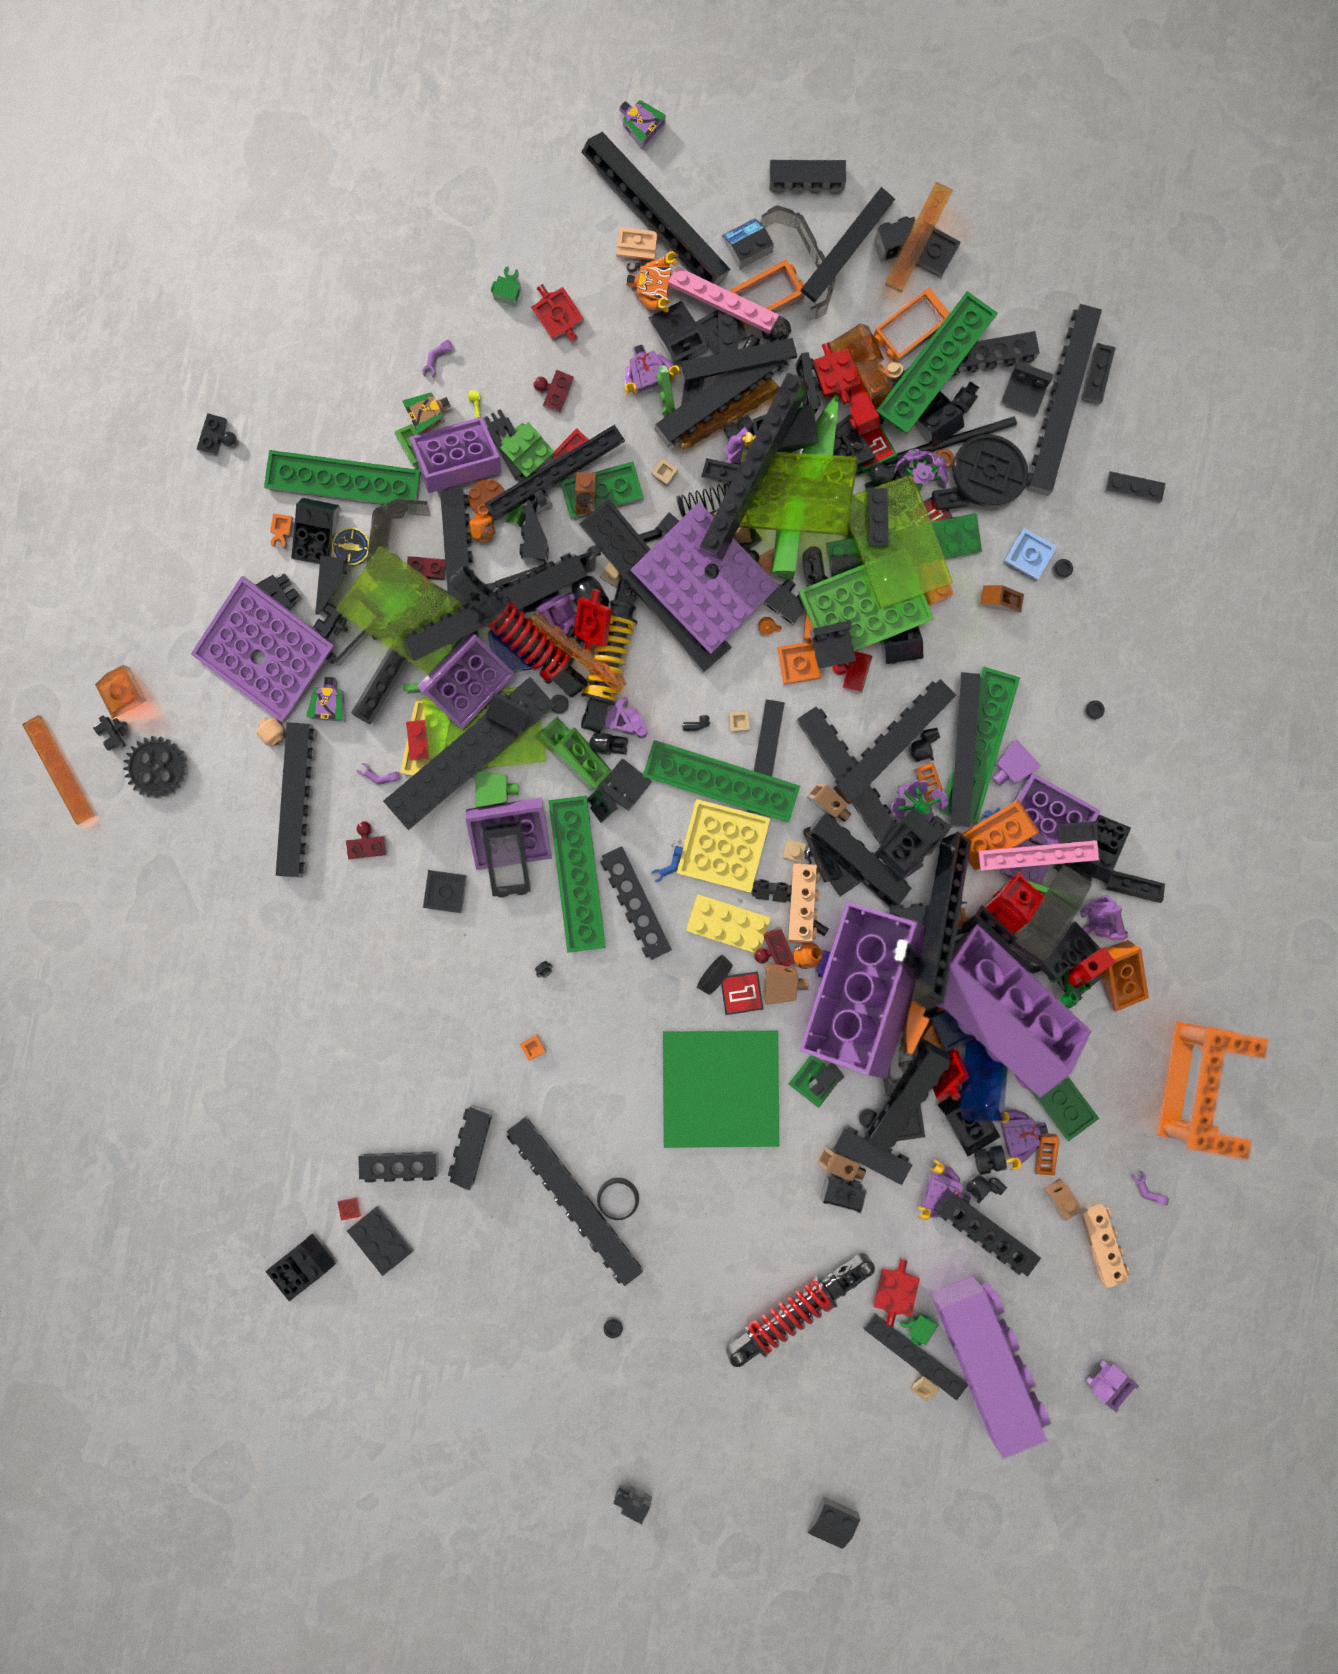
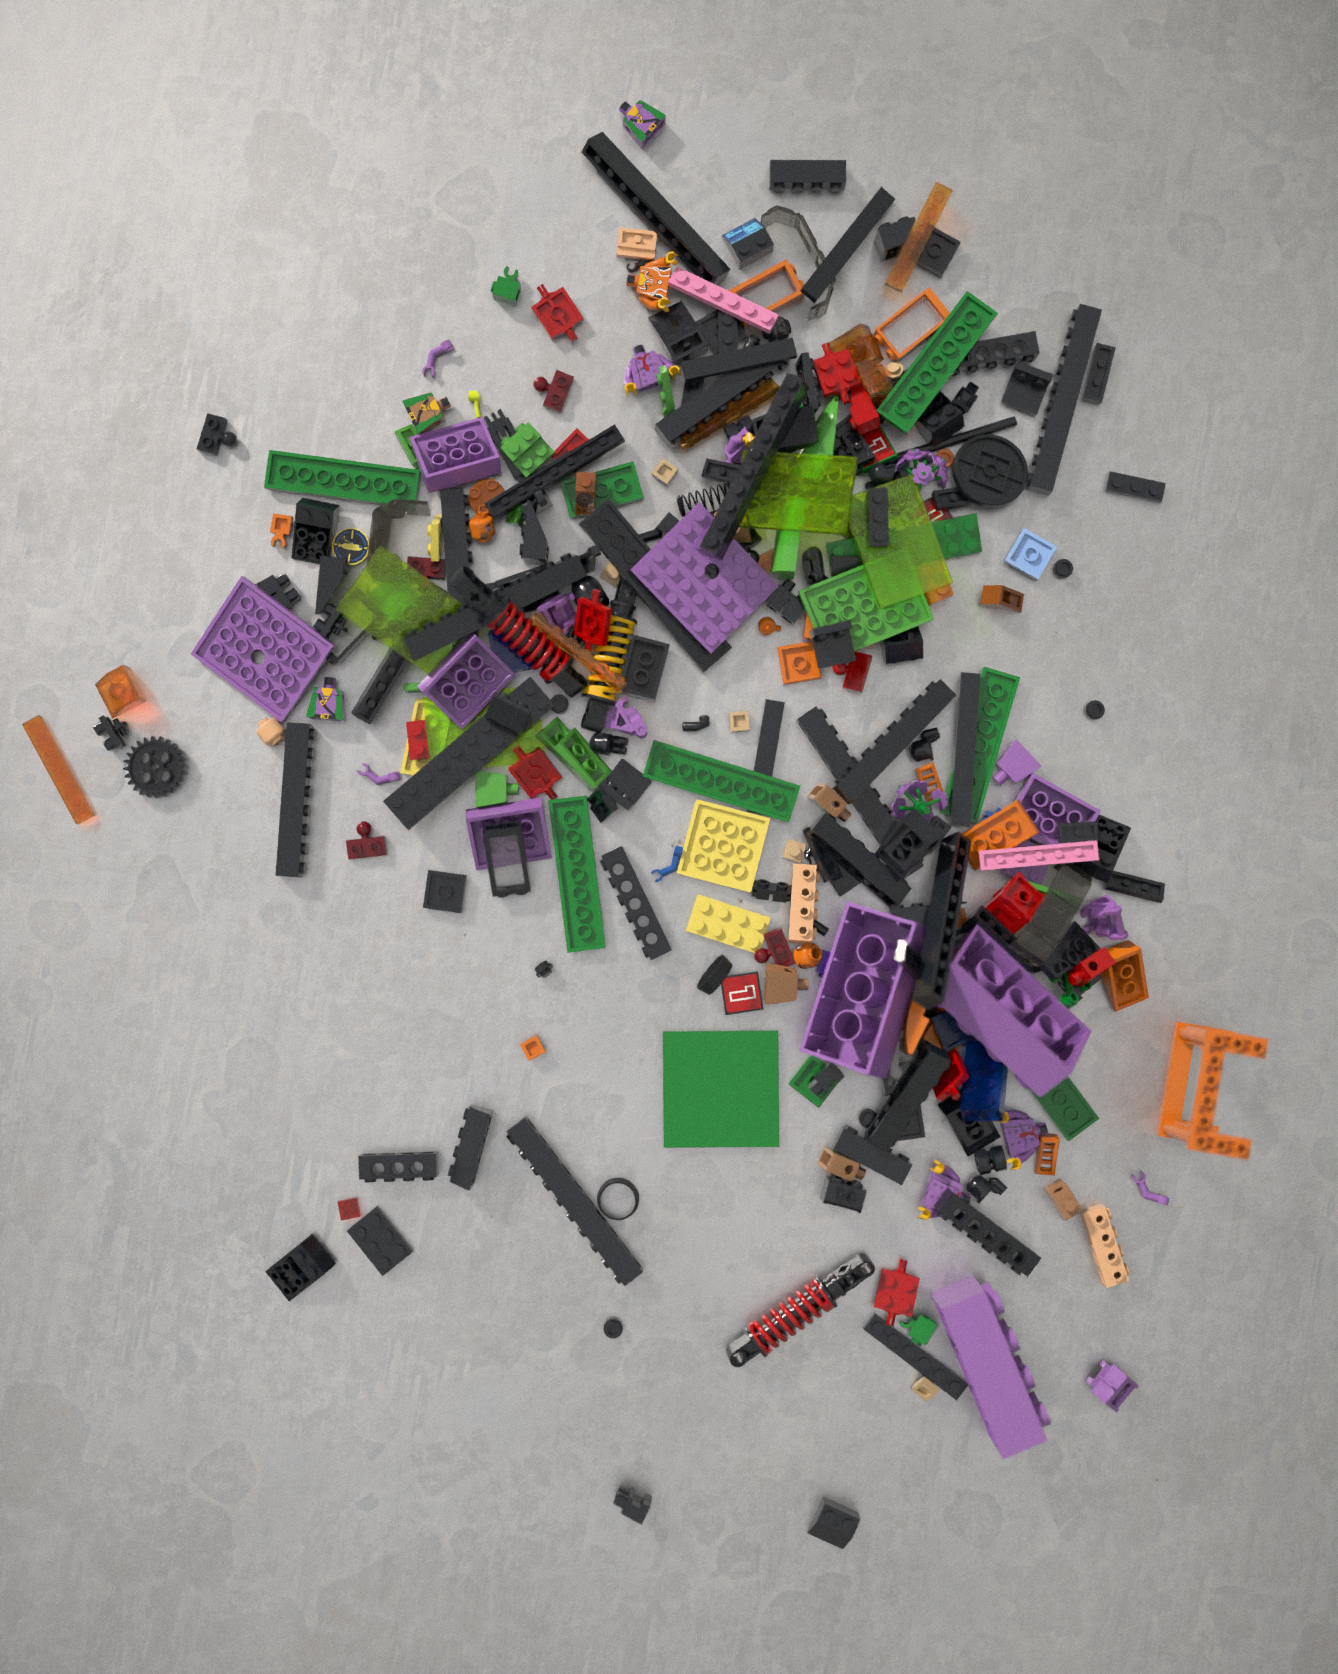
none -> light yellow wing [427,514,442,561]
none -> red plate [508,746,562,800]
none -> black brick [618,634,670,702]

